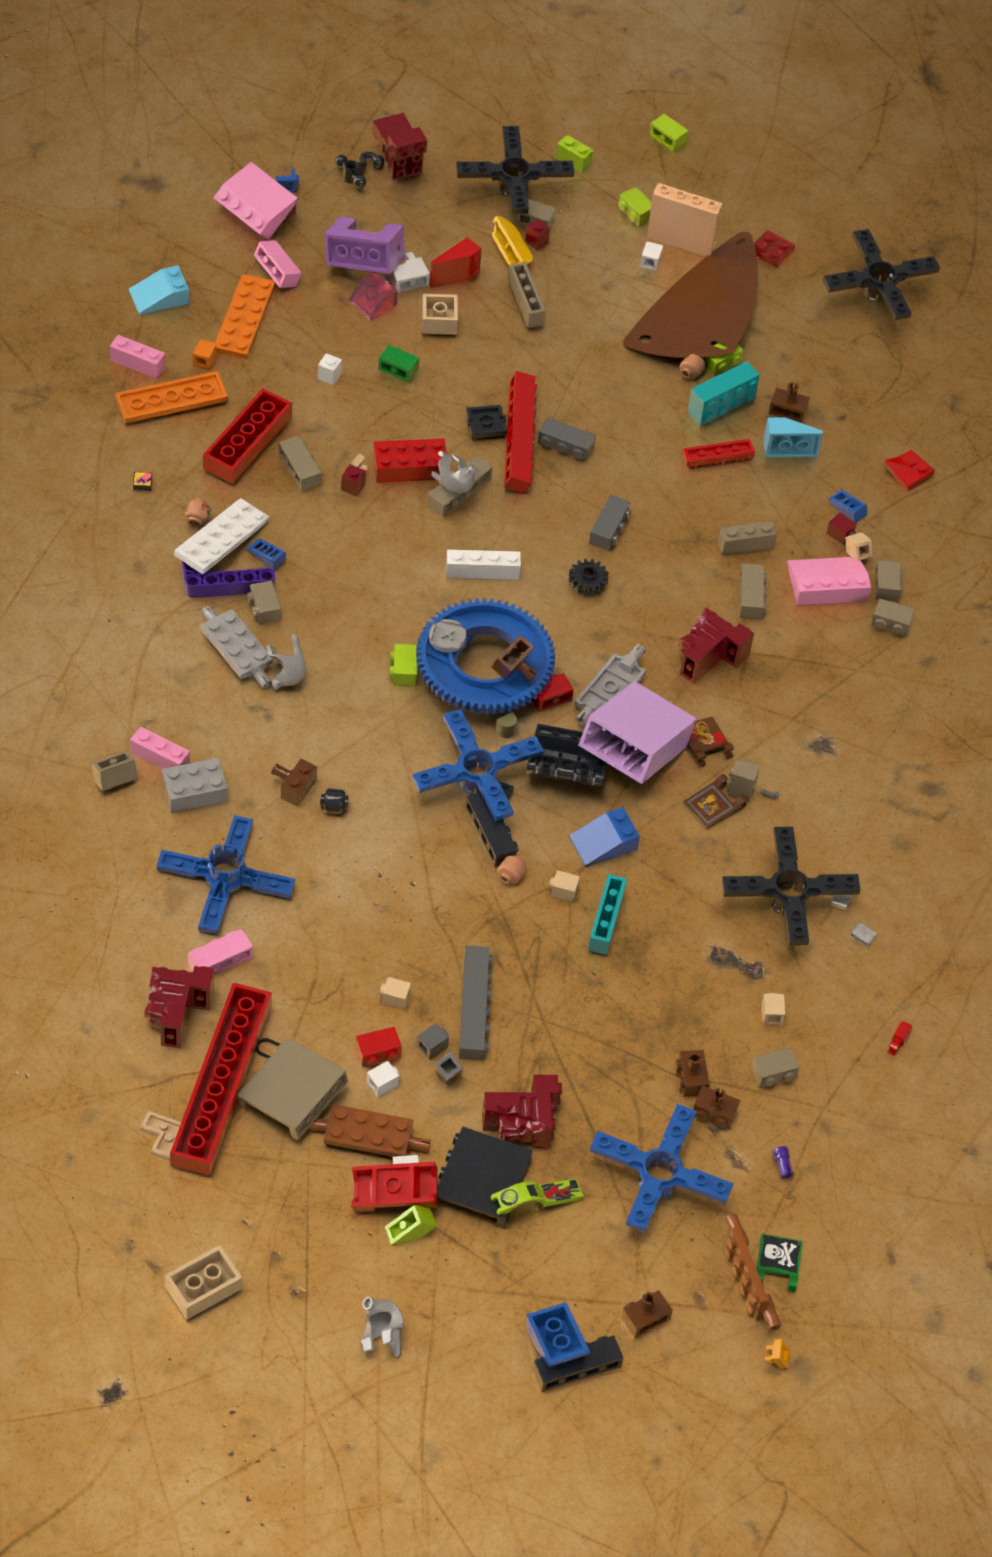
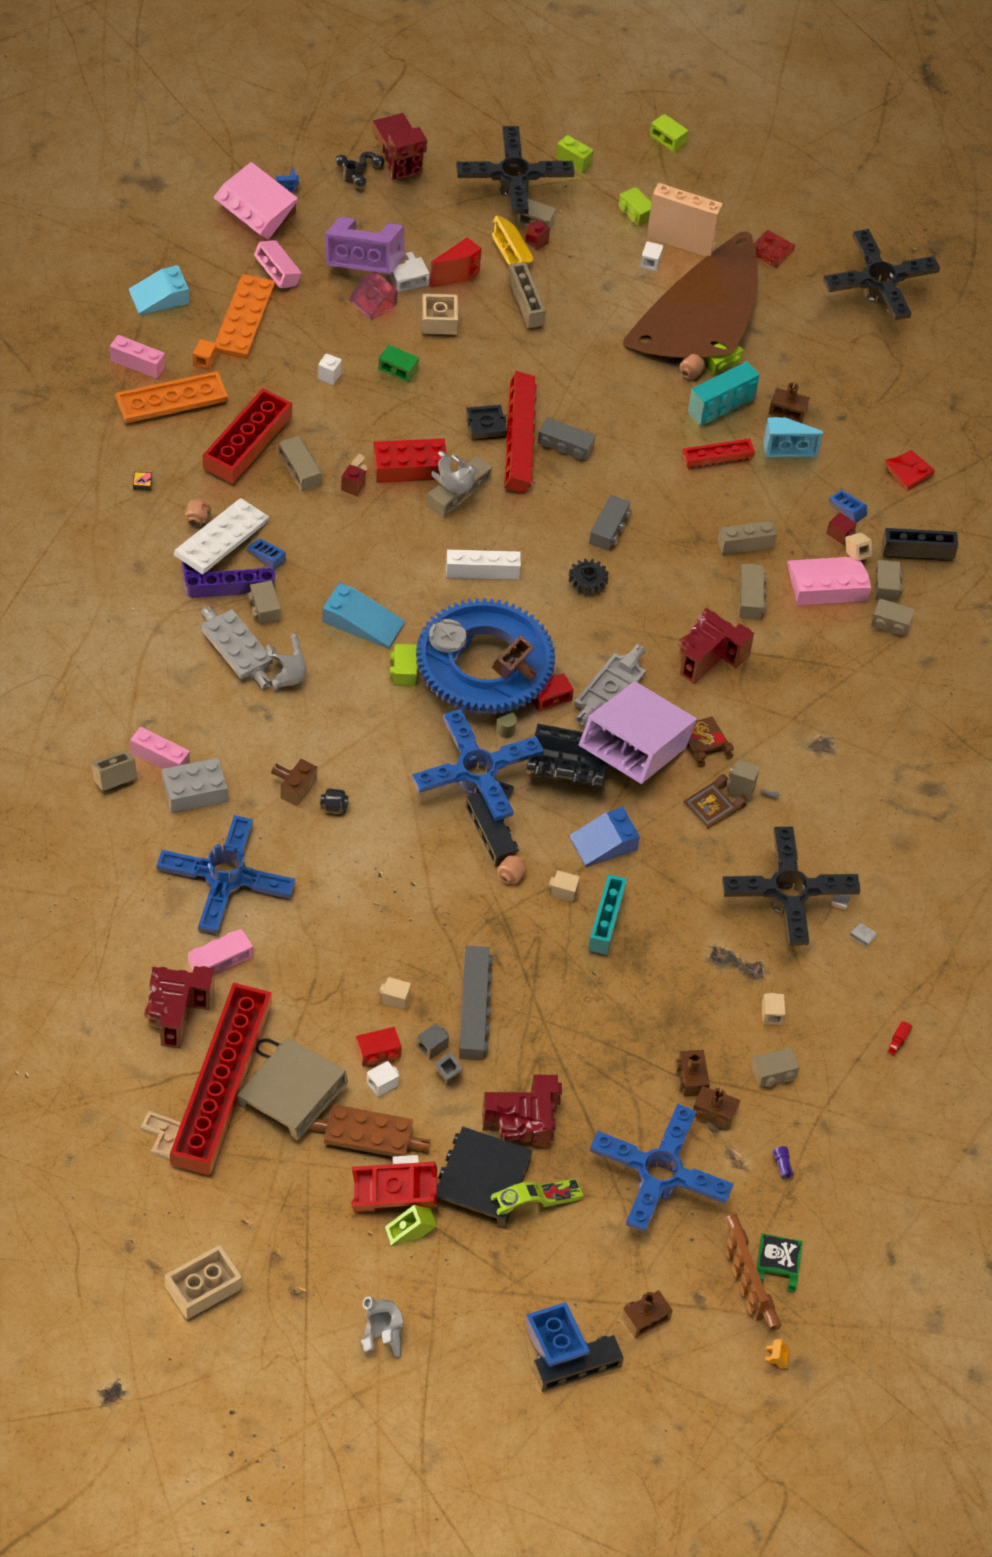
none -> dark azure slope [322,582,405,649]
none -> black brick [882,528,958,559]

